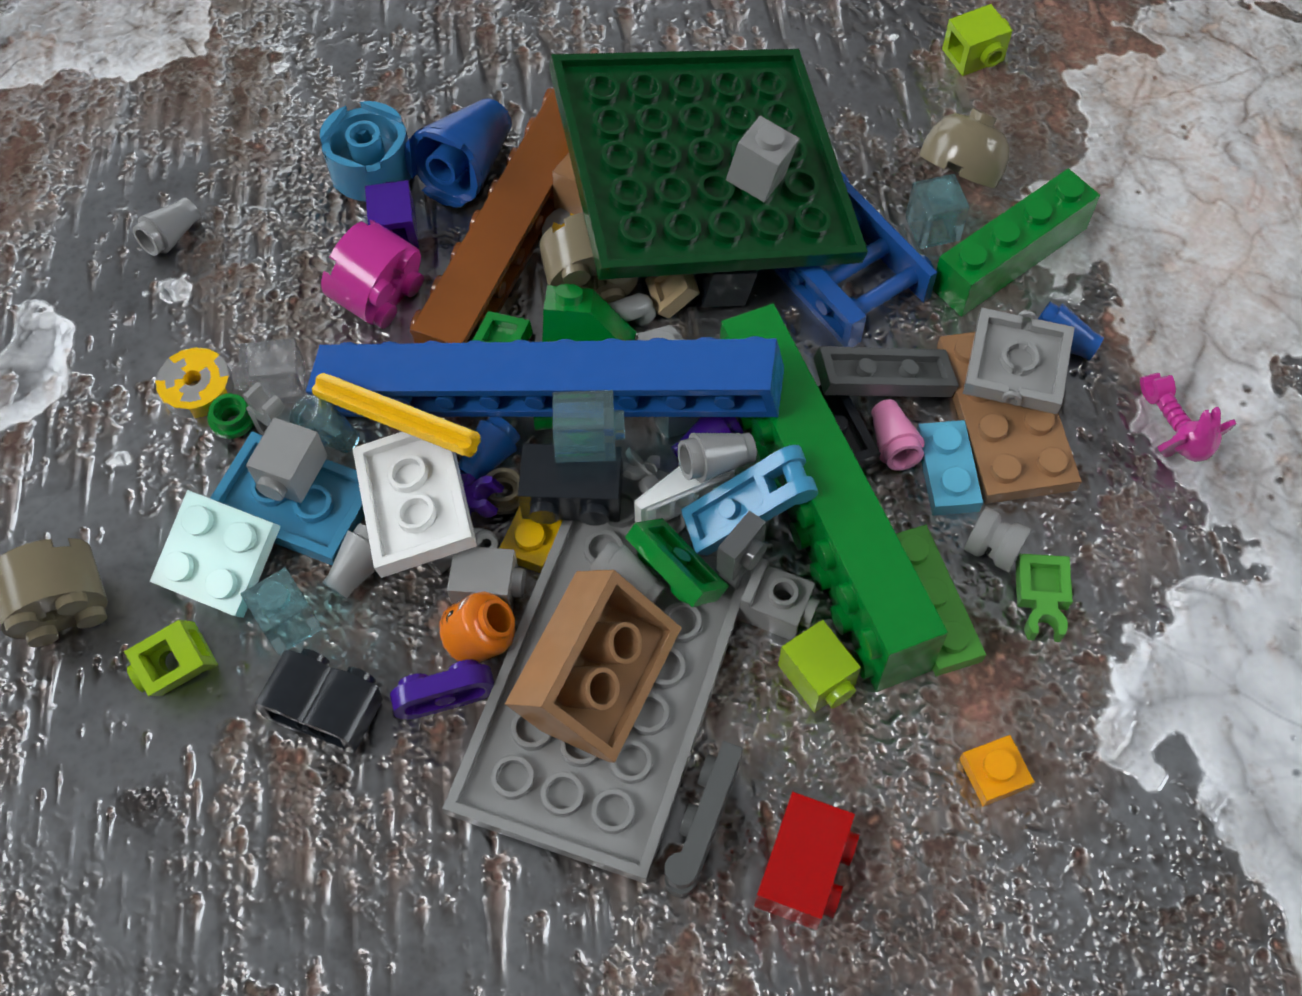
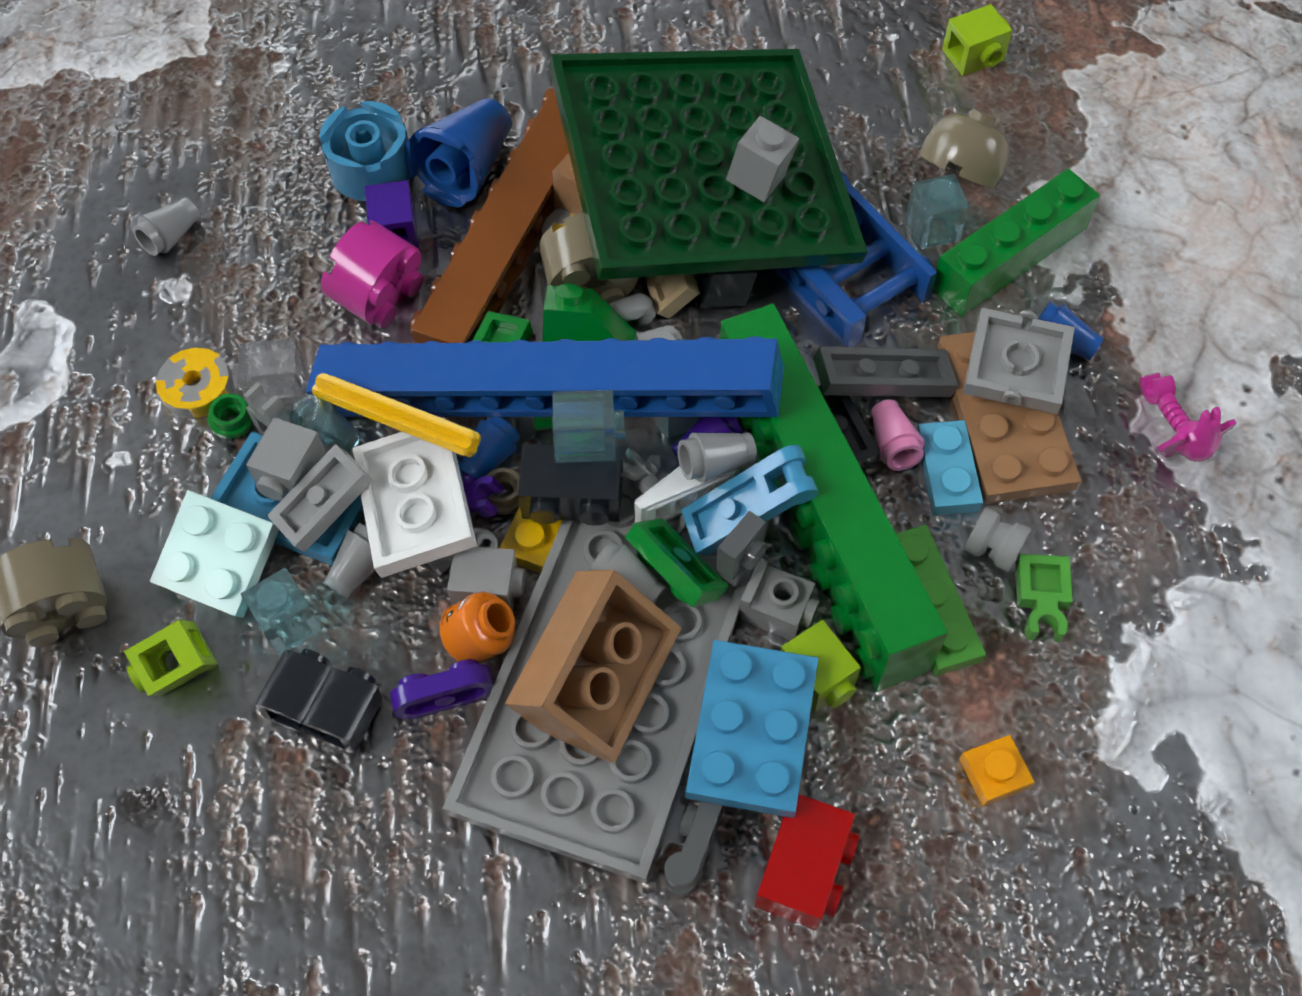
none -> light grey plate [267,444,373,552]
none -> dark azure plate [685,640,818,818]

